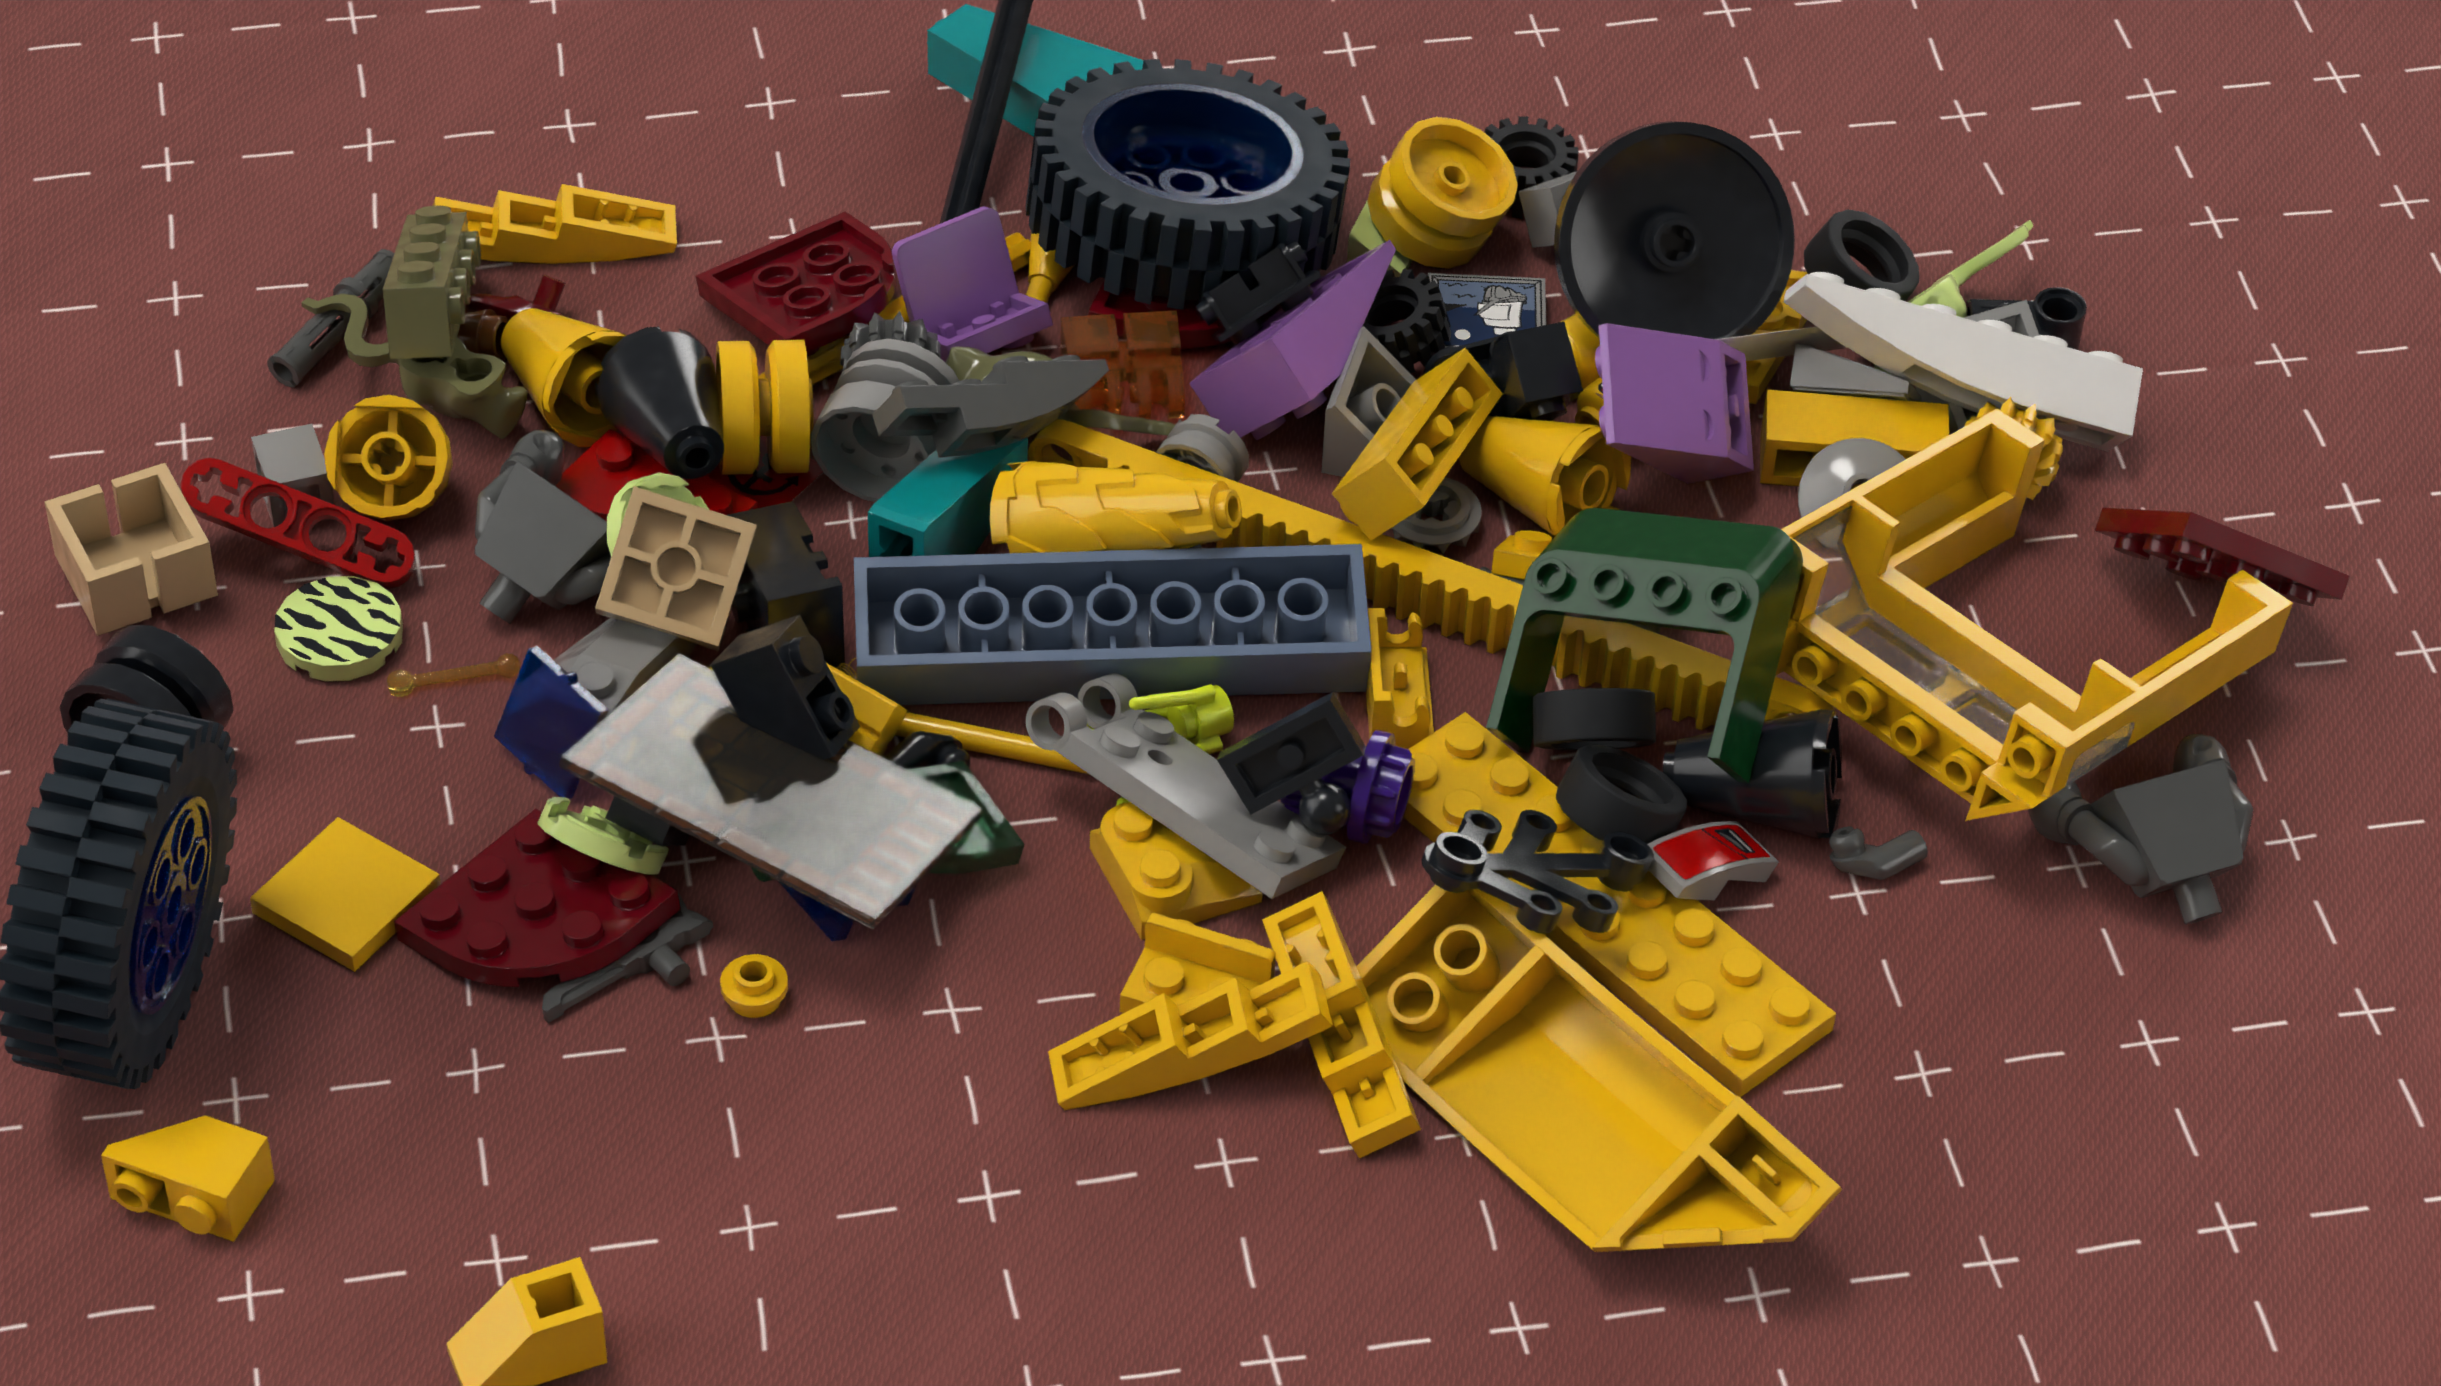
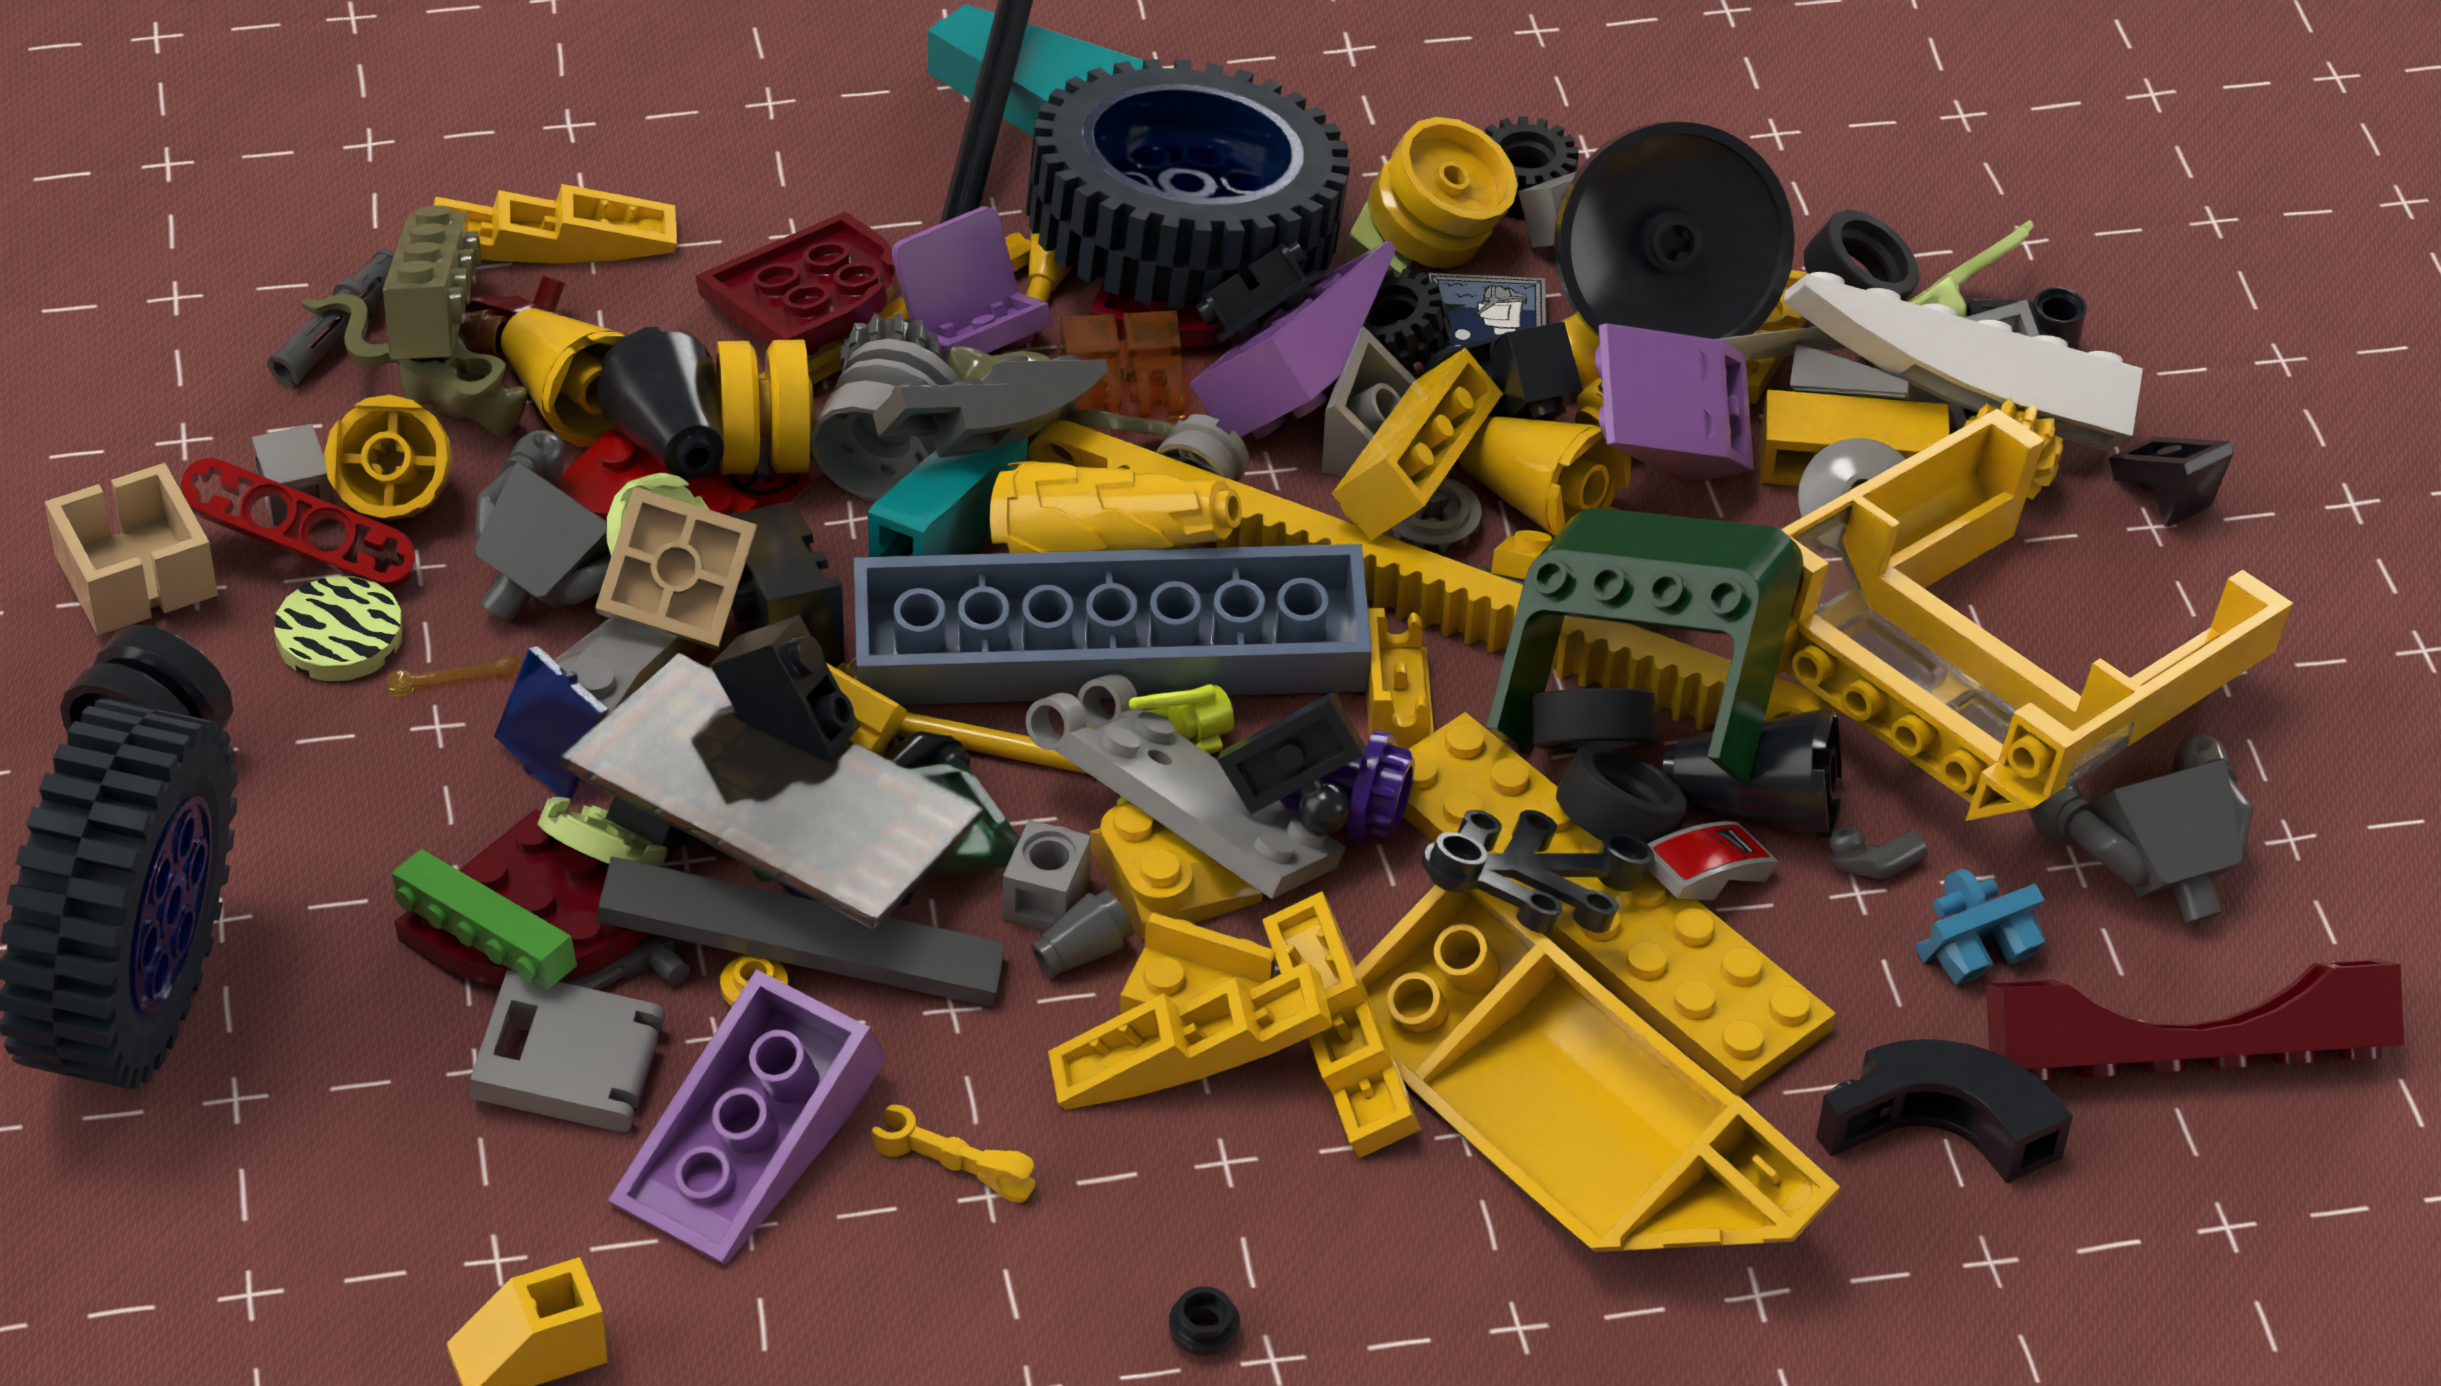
yellow slope [101,1115,275,1242] -> none
yellow tile [250,817,441,972] -> none
dark red plate [2095,508,2350,606] -> none
none -> bright green piece [391,849,577,991]
none -> light grey container [469,970,666,1132]
none -> dark grey tile [596,856,1005,1007]
none -> medium lavender slope [608,969,888,1266]
none -> yellow piece [871,1104,1036,1203]
none -> light grey brick [1003,819,1091,931]
none -> dark grey cone [1030,890,1134,978]
none -> black plate [1169,1286,1240,1356]
none -> black arch [1816,1039,2073,1184]
none -> dark azure hips [1915,869,2046,986]
none -> dark red arch [1986,959,2404,1080]
none -> black slope [2108,436,2234,527]

